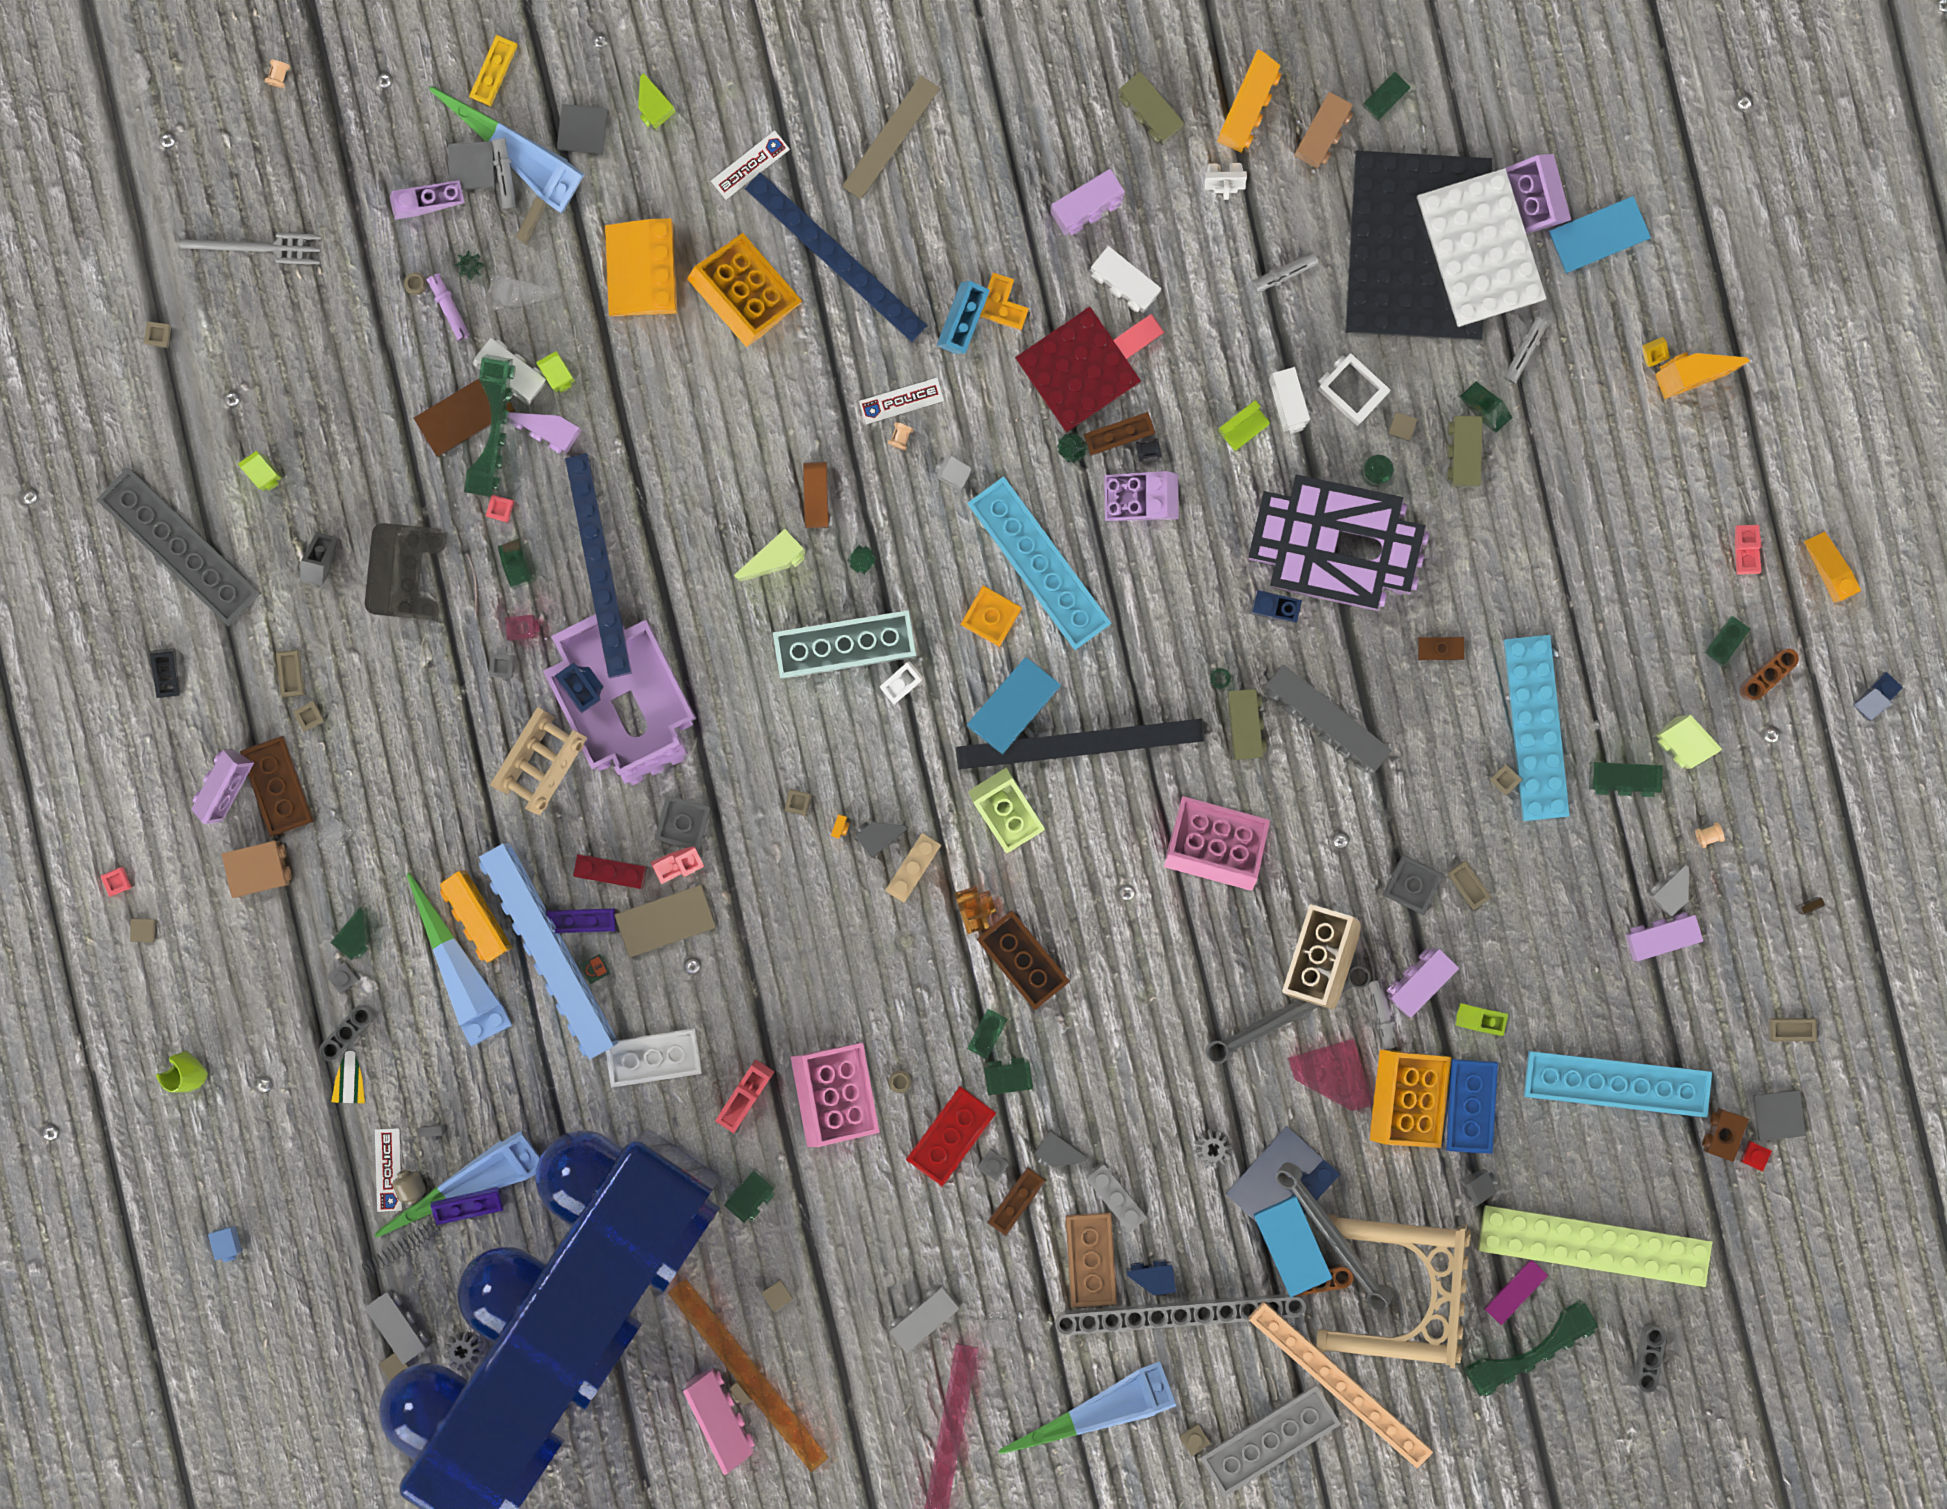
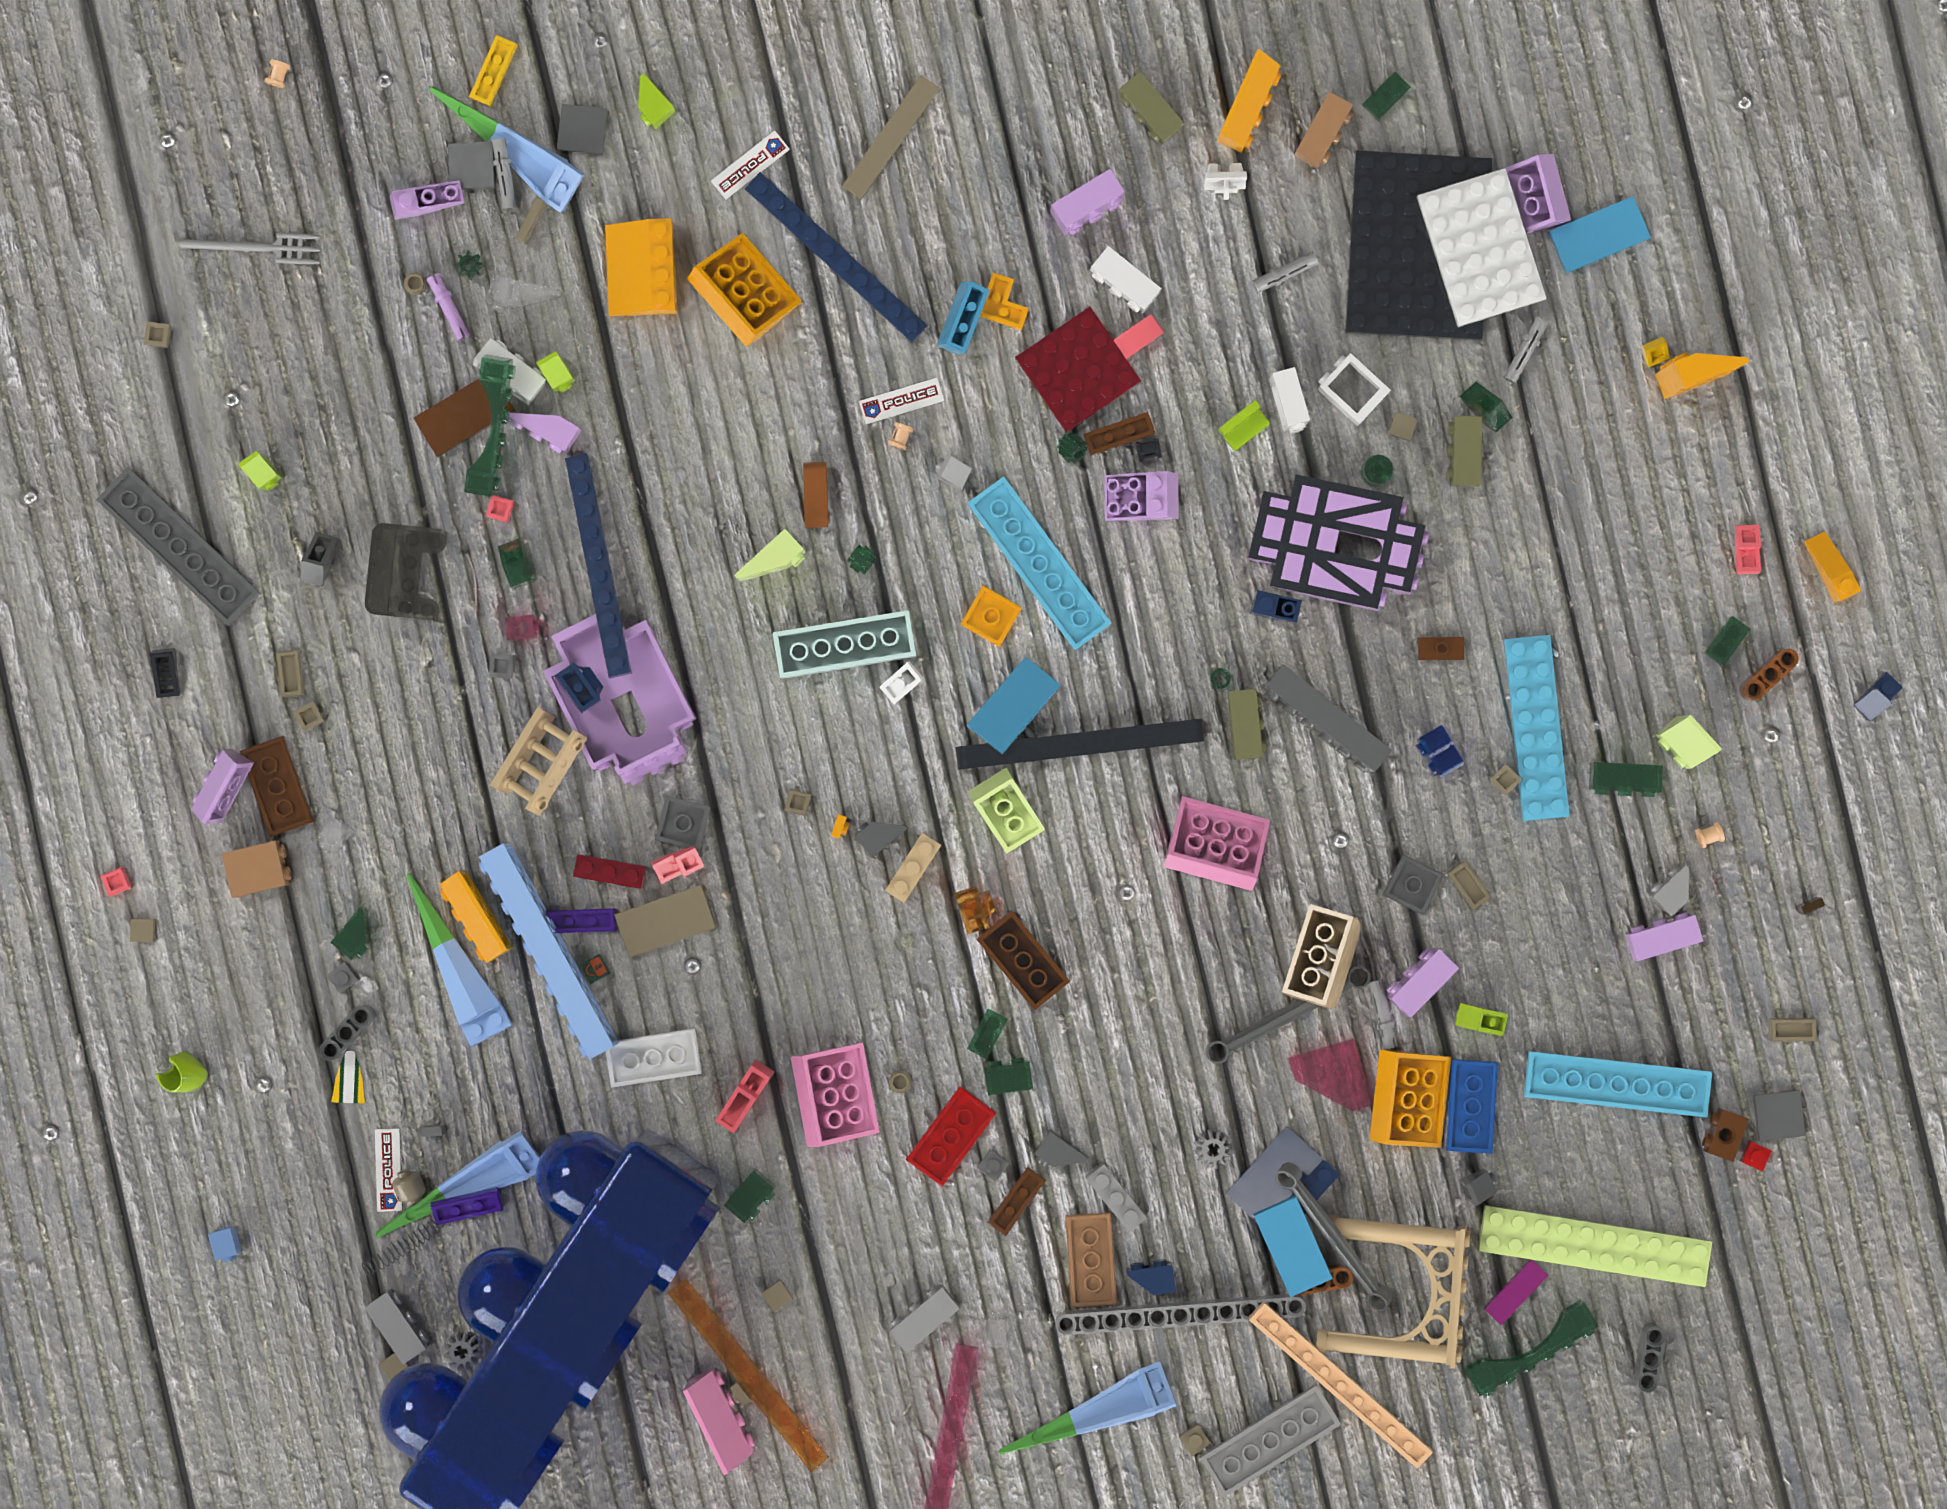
none -> clear blue brick [1415,725,1465,779]

